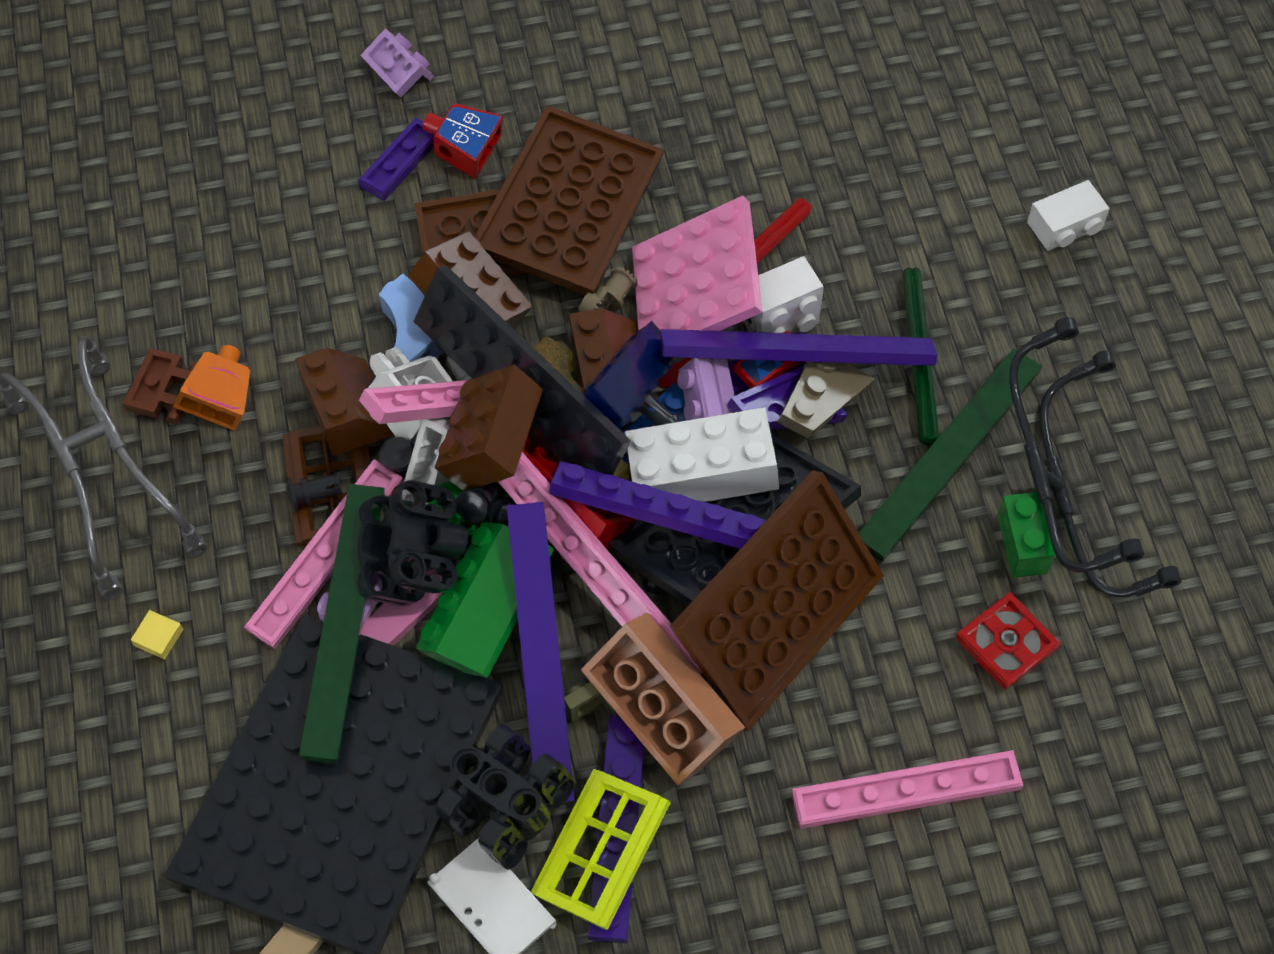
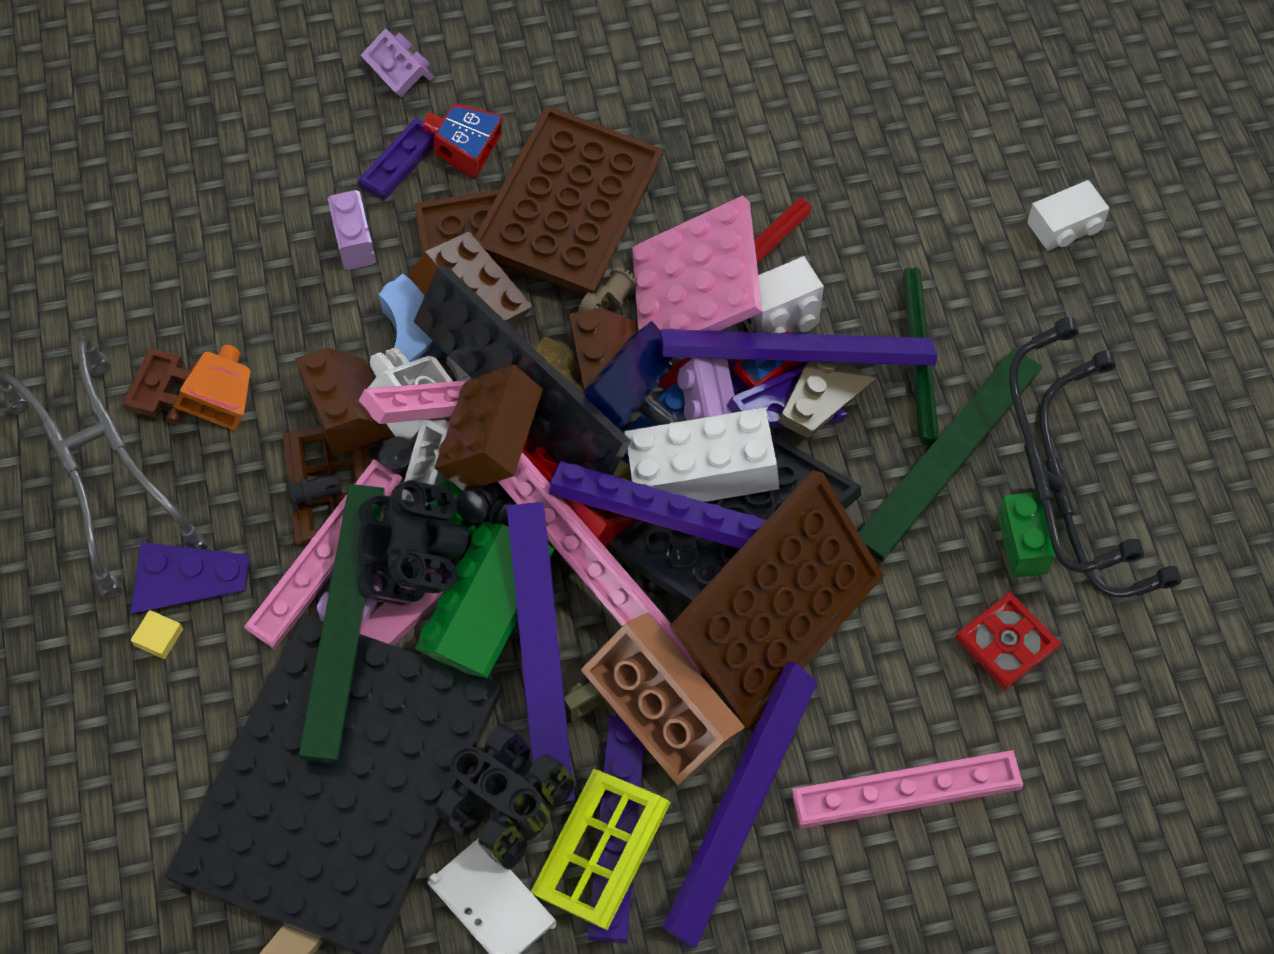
none -> dark purple wing [131,542,251,615]
none -> lavender brick [328,190,376,270]
none -> dark purple tile [662,662,818,949]

